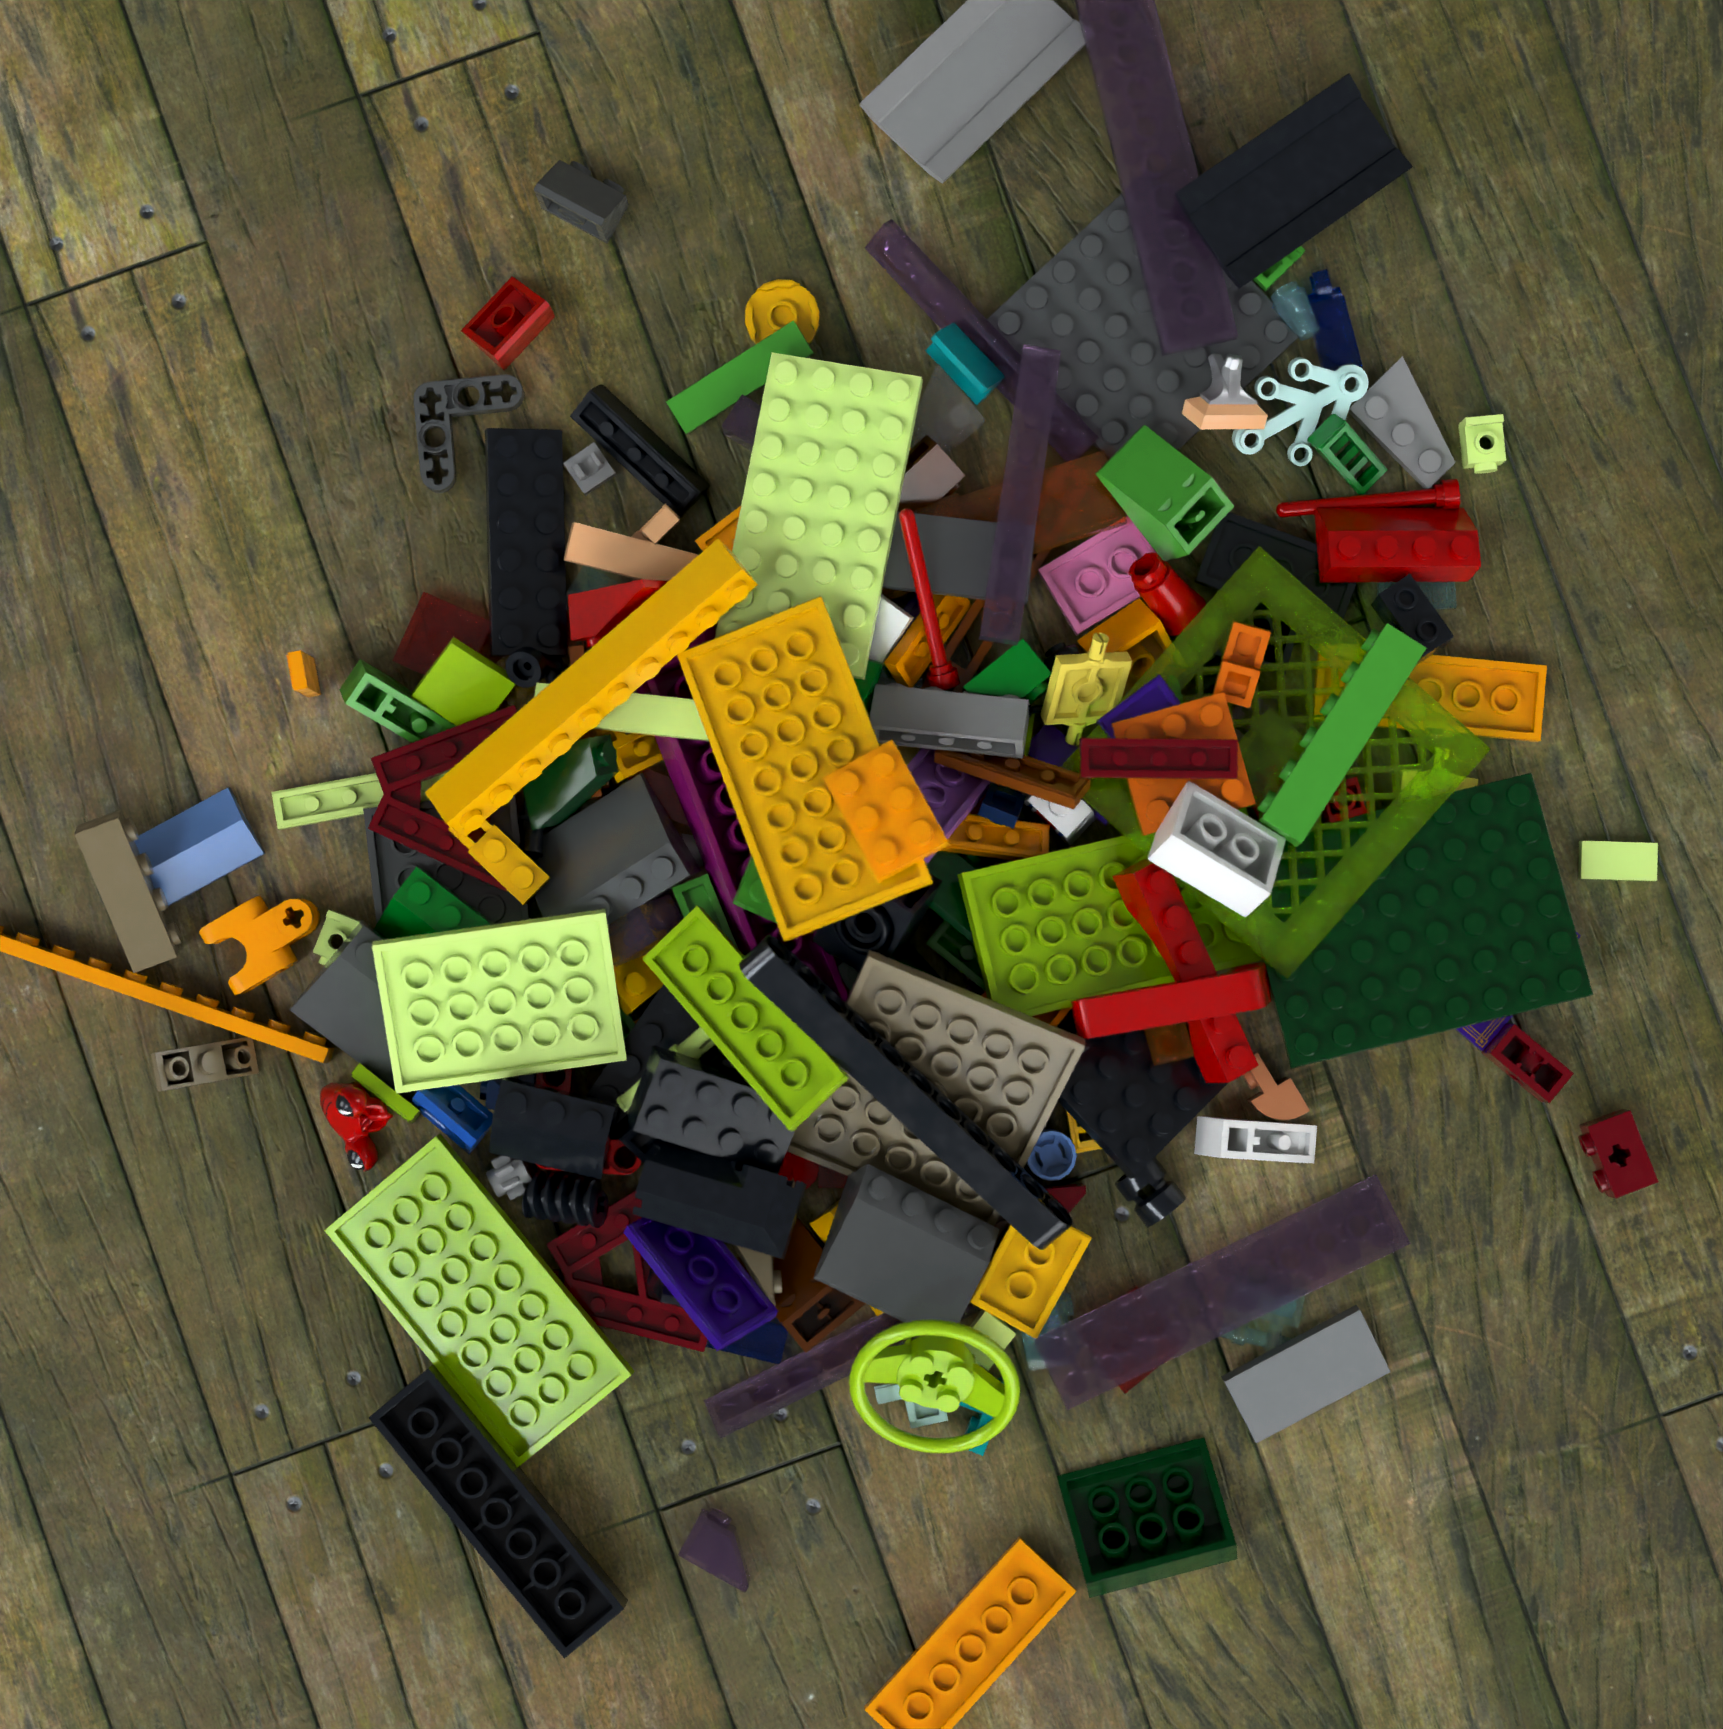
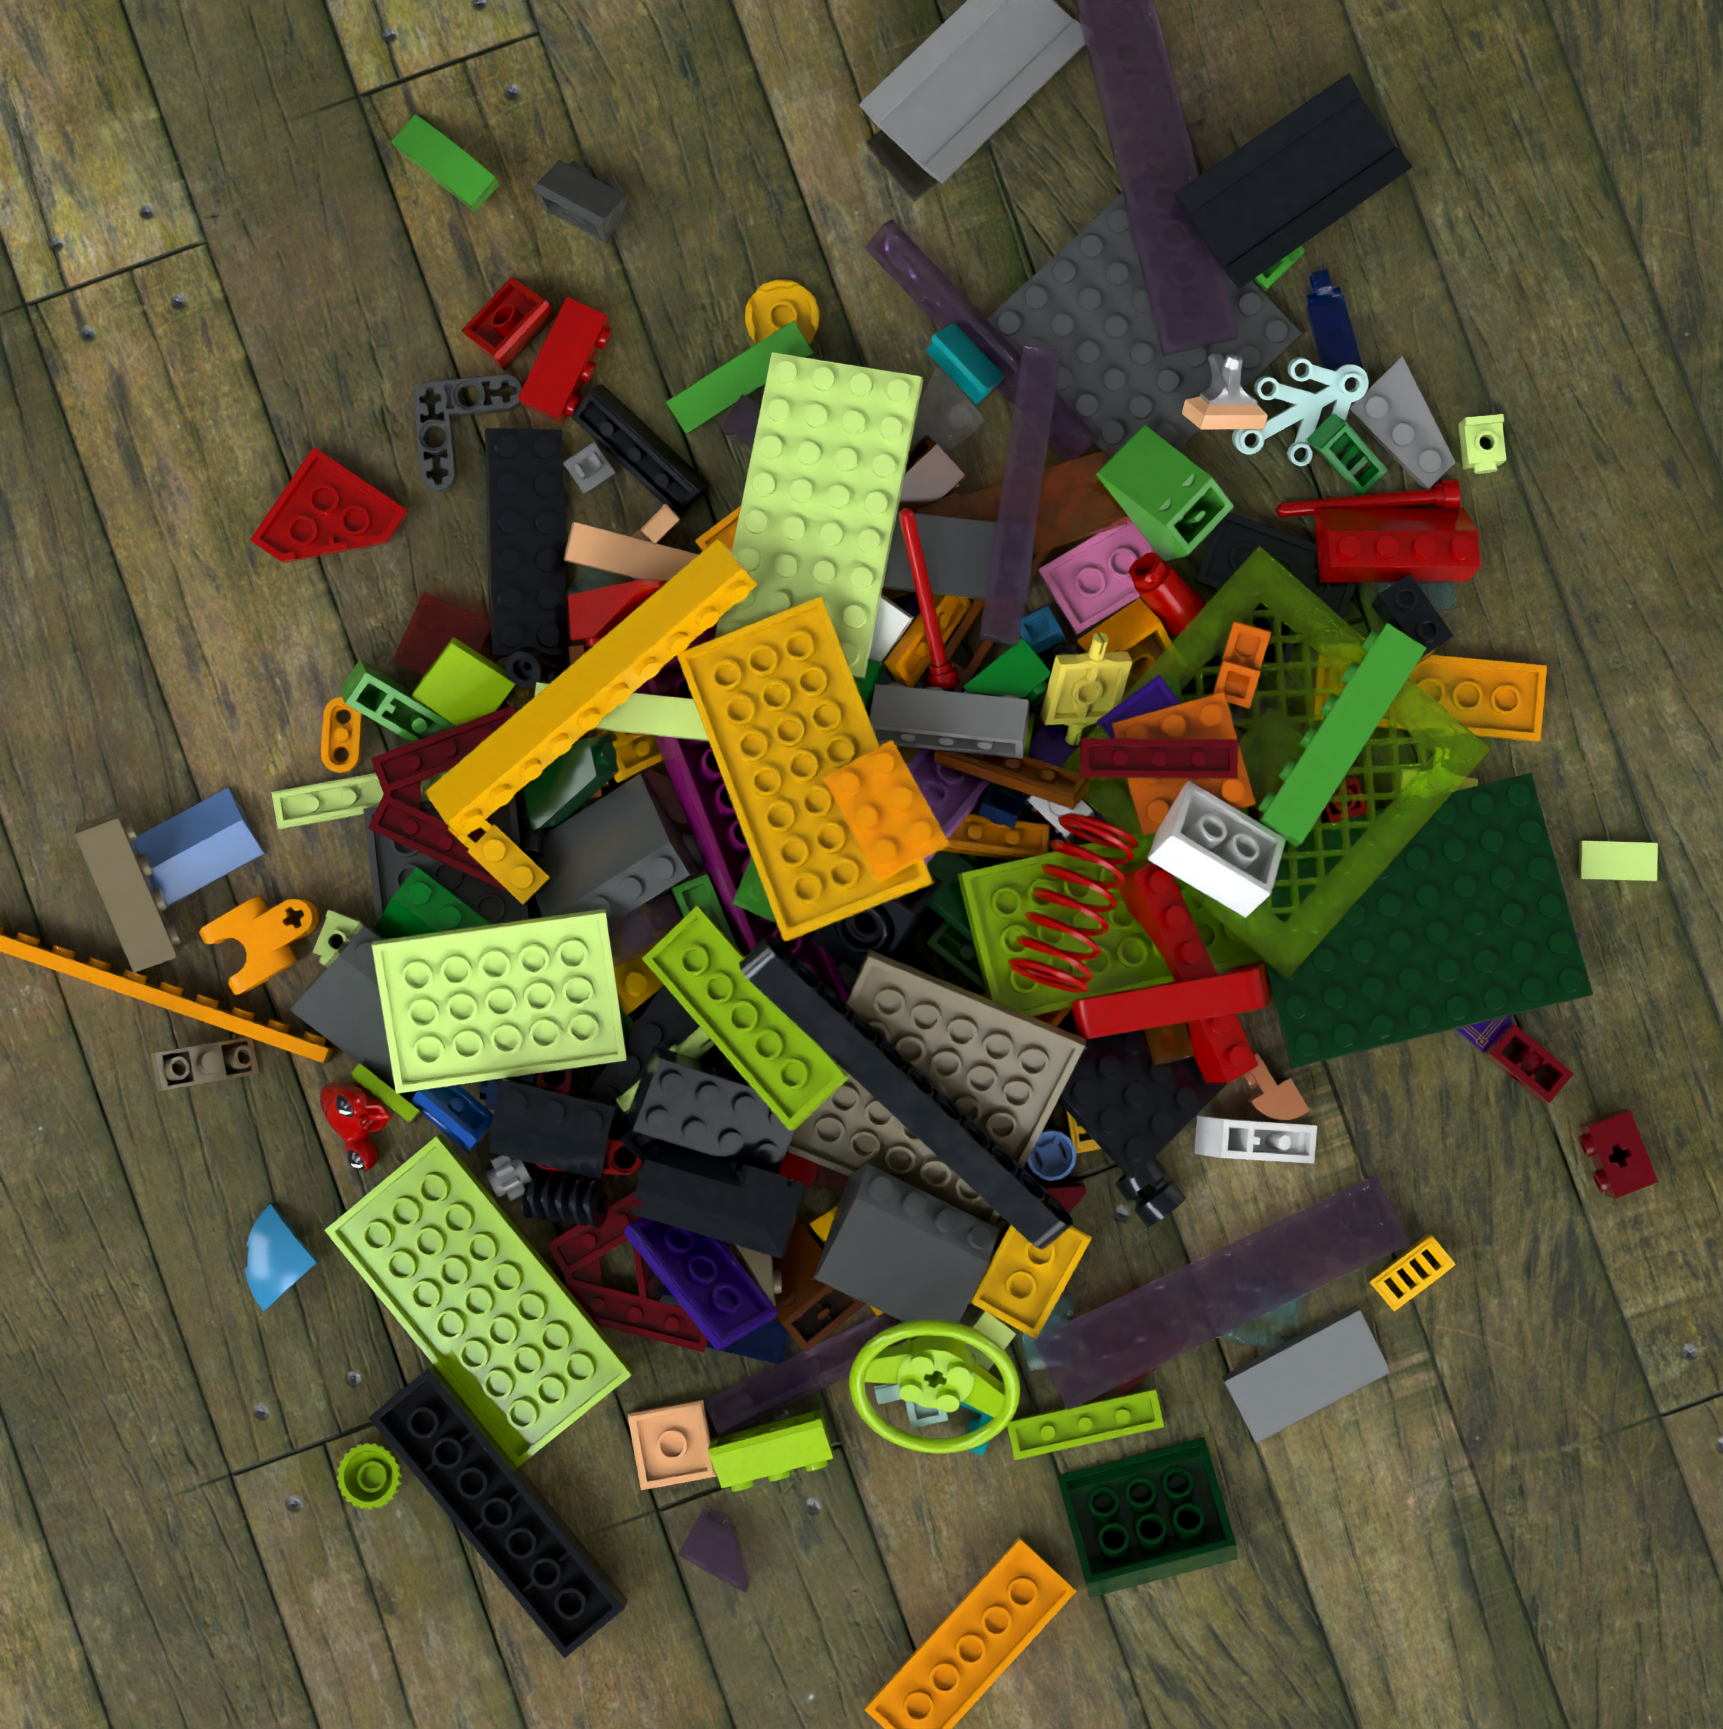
light orange tile [286,650,321,698] -> none
clear light blue cone [1271,282,1320,341] -> none
none -> dark azure brick [245,1203,319,1311]
none -> red plate [250,447,409,563]
none -> light orange plate [321,697,363,774]
none -> lime hat [337,1443,402,1510]
none -> bright green slope [391,114,499,213]
none -> red brick [517,296,613,425]
none -> light nougat plate [627,1399,717,1490]
none -> lime slope [708,1409,834,1492]
none -> clear smoke tile [866,129,939,202]
none -> lime plate [1007,1387,1164,1460]
none -> red piece [1008,813,1139,993]
none -> dark azure plate [1014,605,1066,654]
none -> yellow slope [1368,1233,1456,1311]

